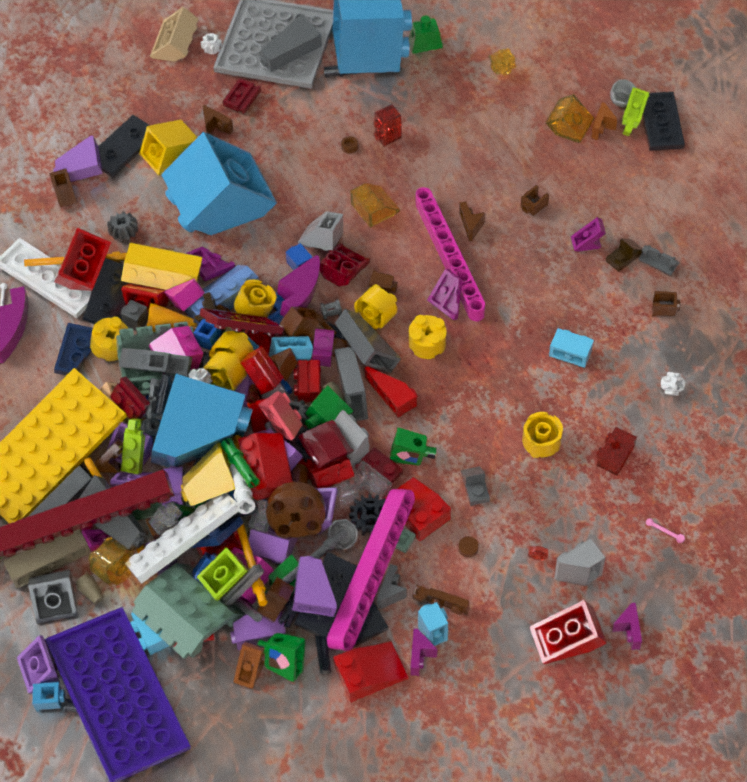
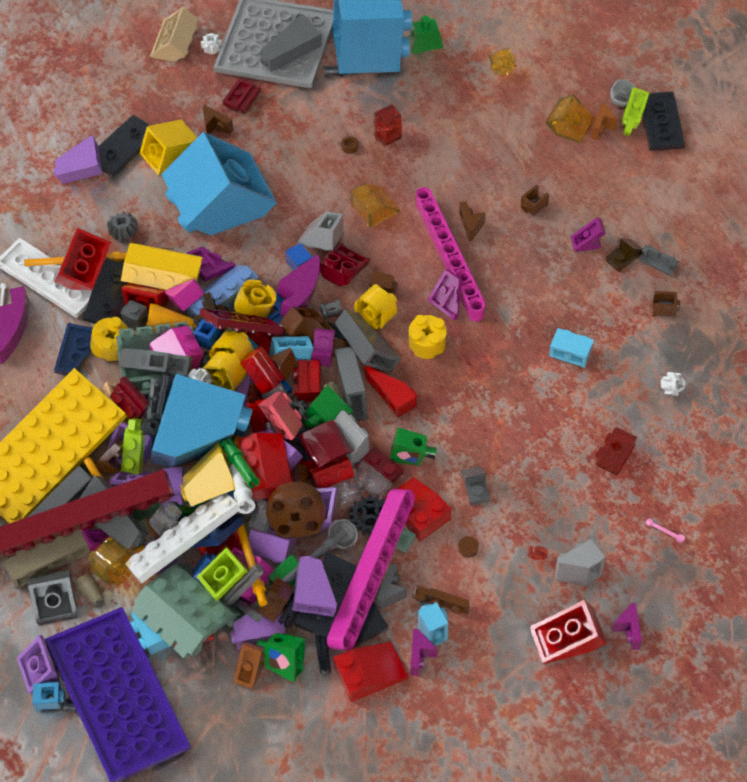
reddish brown slope [49,168,77,208] -> none
yellow brick [522,412,563,458] -> none

